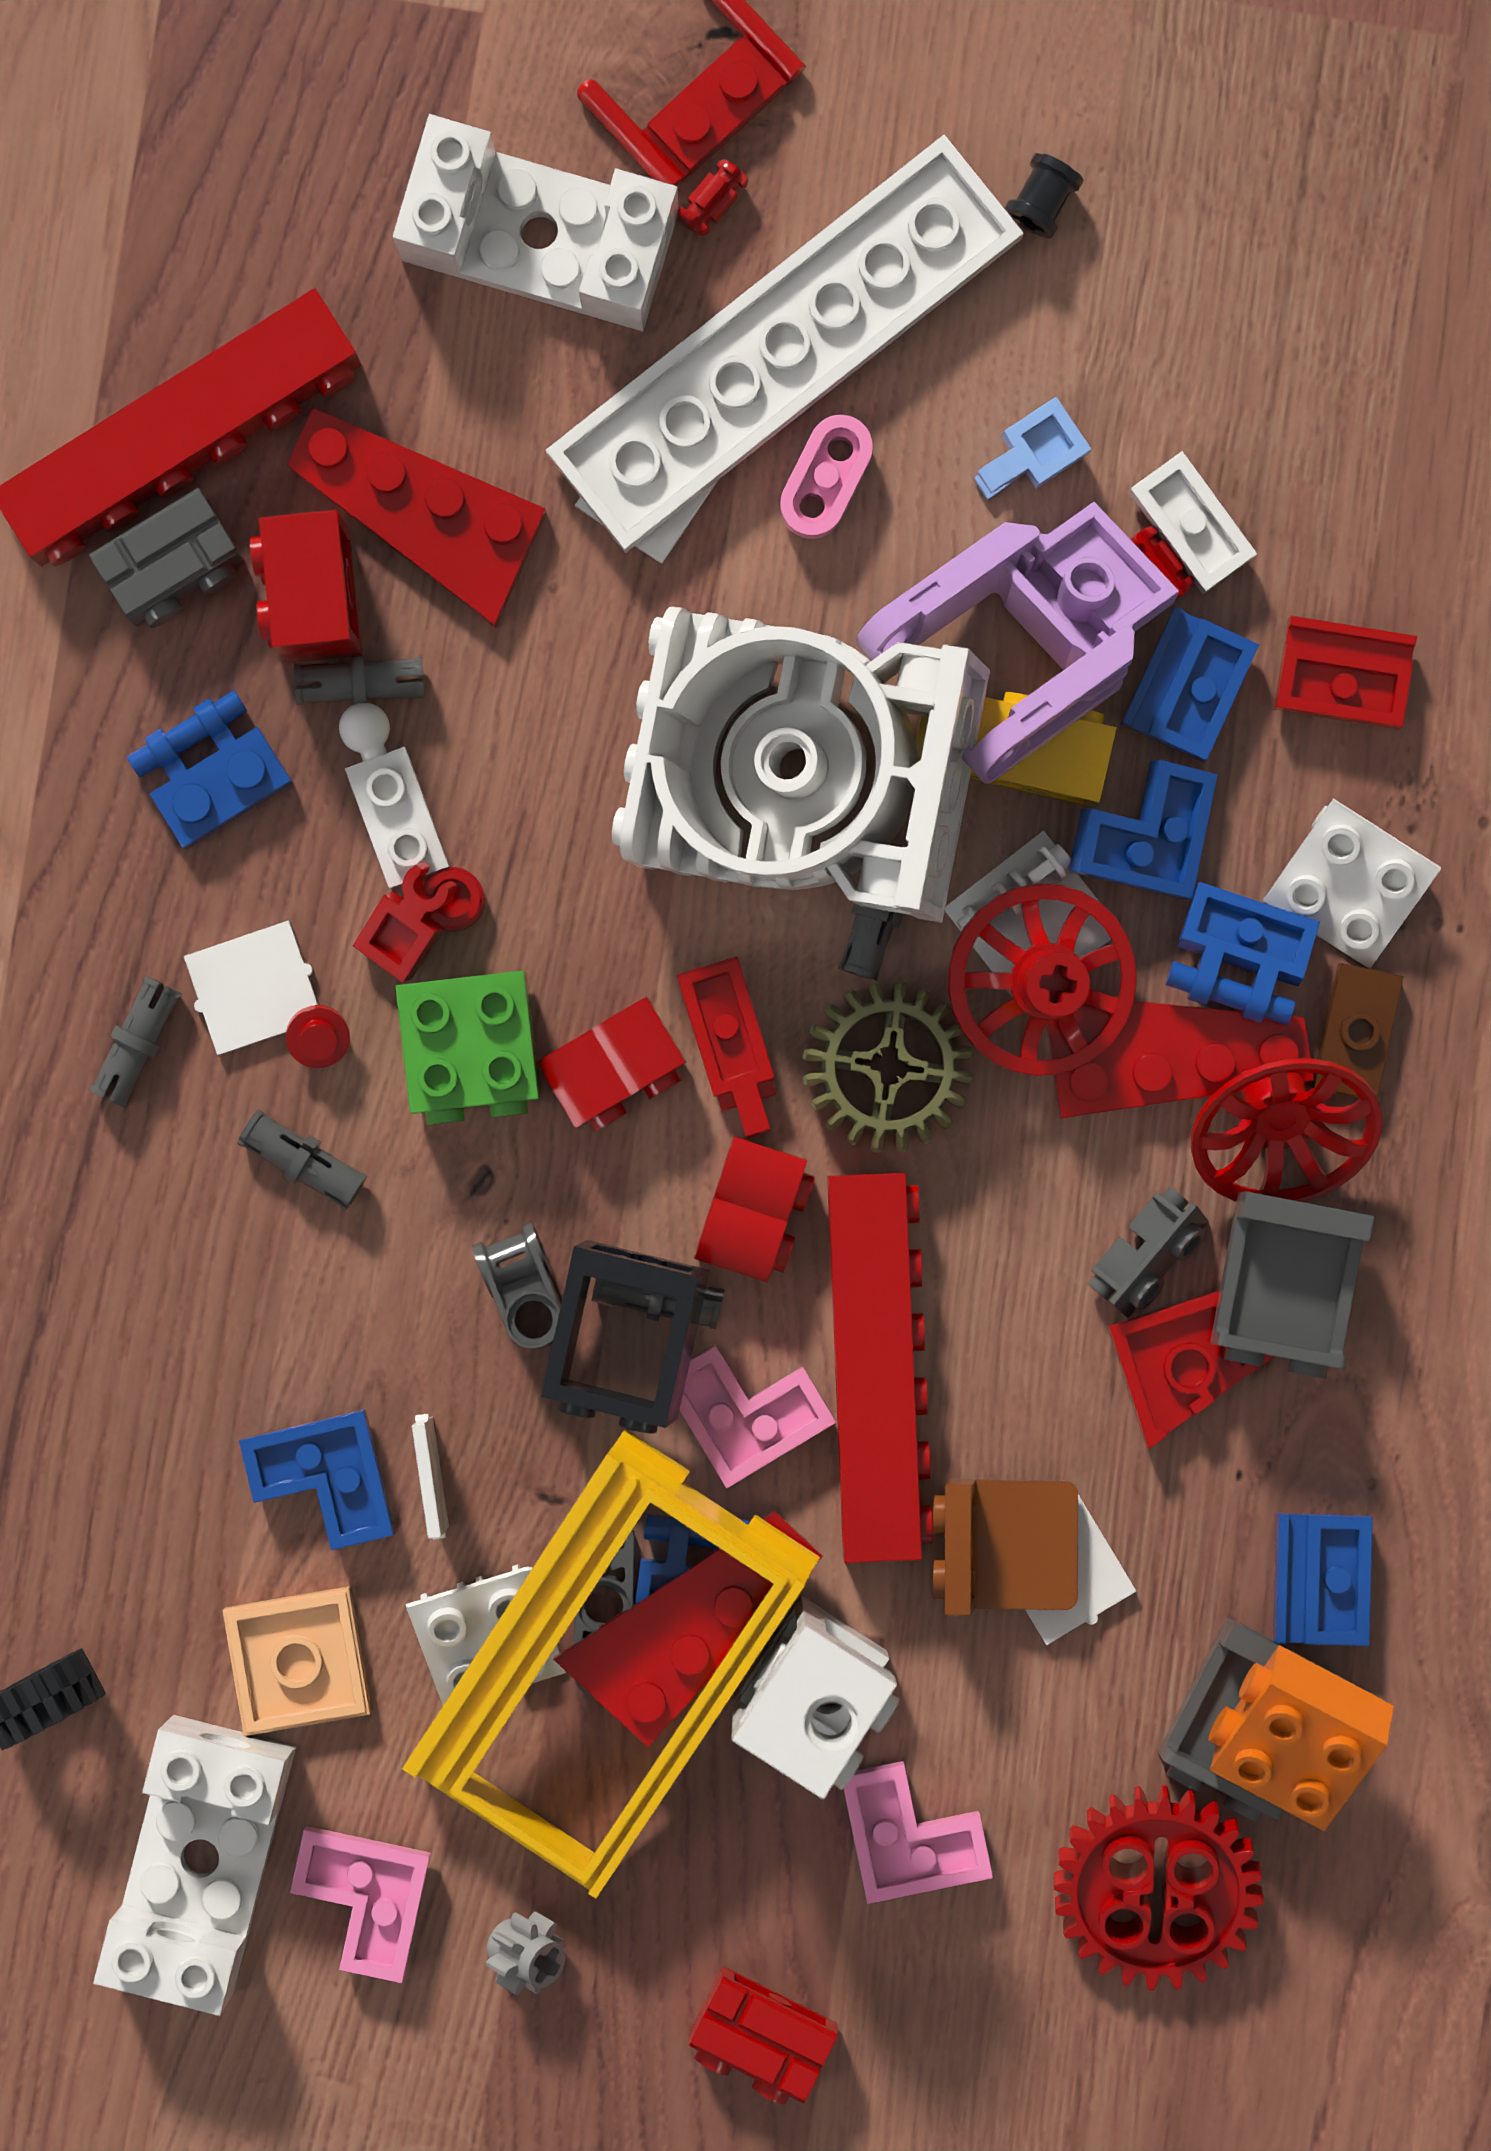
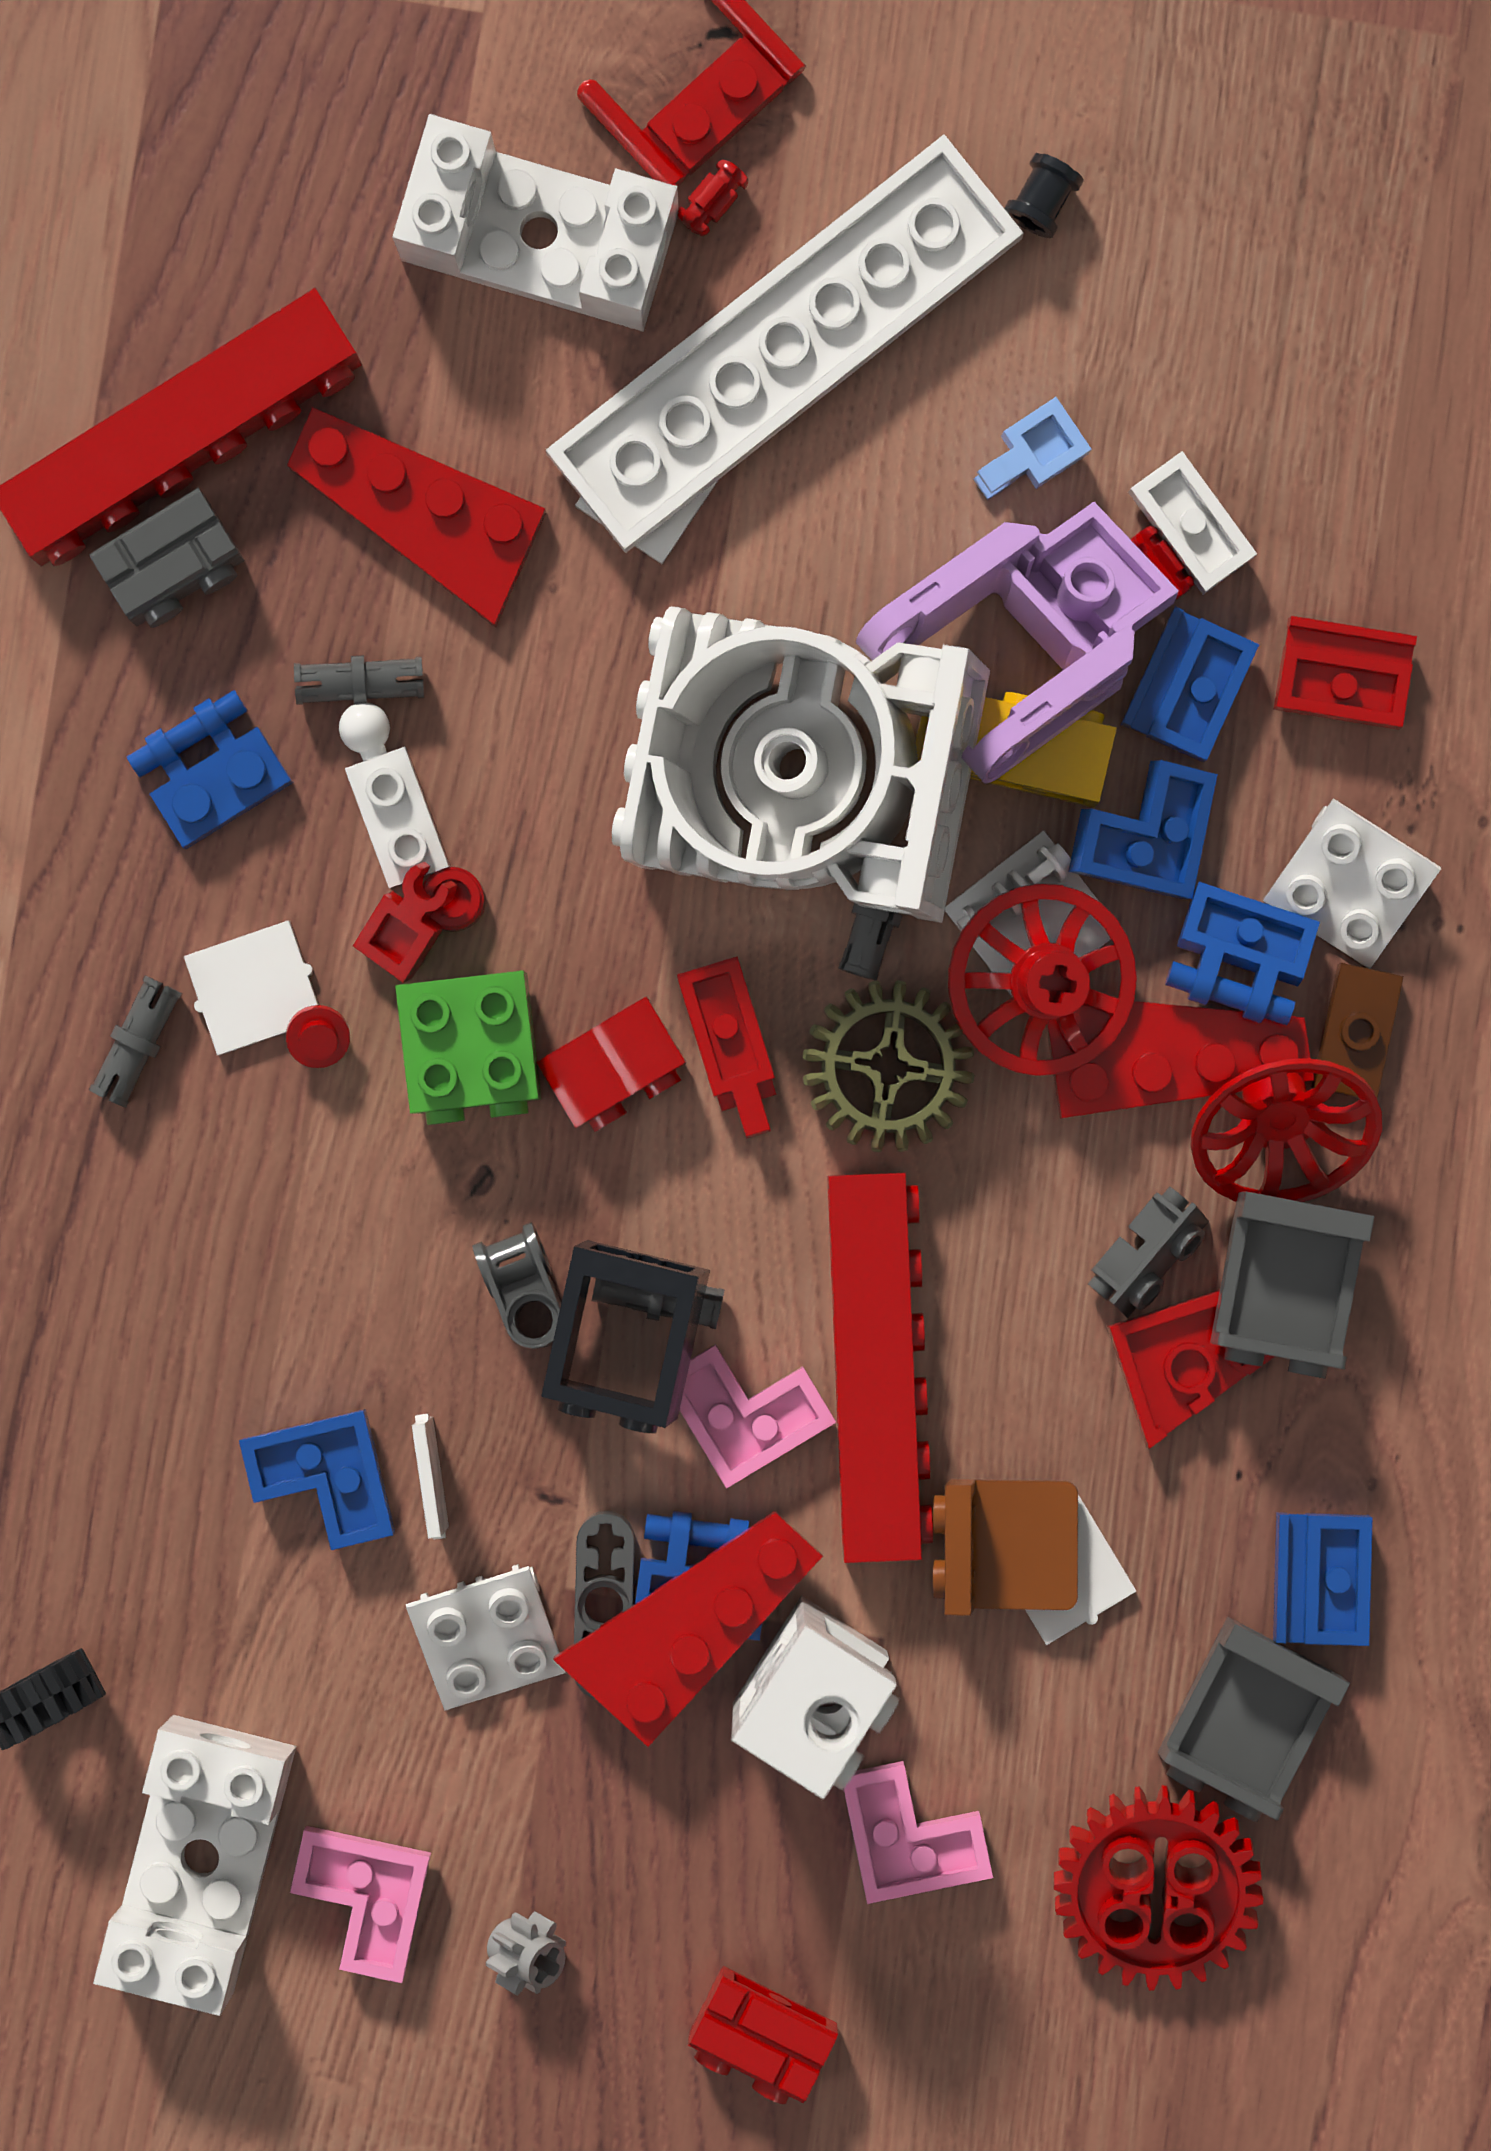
light nougat tile [223,1586,372,1736] -> none
dark grey pin [237,1109,367,1210] -> none
red brick [250,510,363,664] -> none
yellow piece [402,1428,820,1899] -> none
red brick [694,1136,815,1283] -> none
bright pink plate [780,415,873,539] -> none
orange brick [1208,1645,1394,1831] -> none

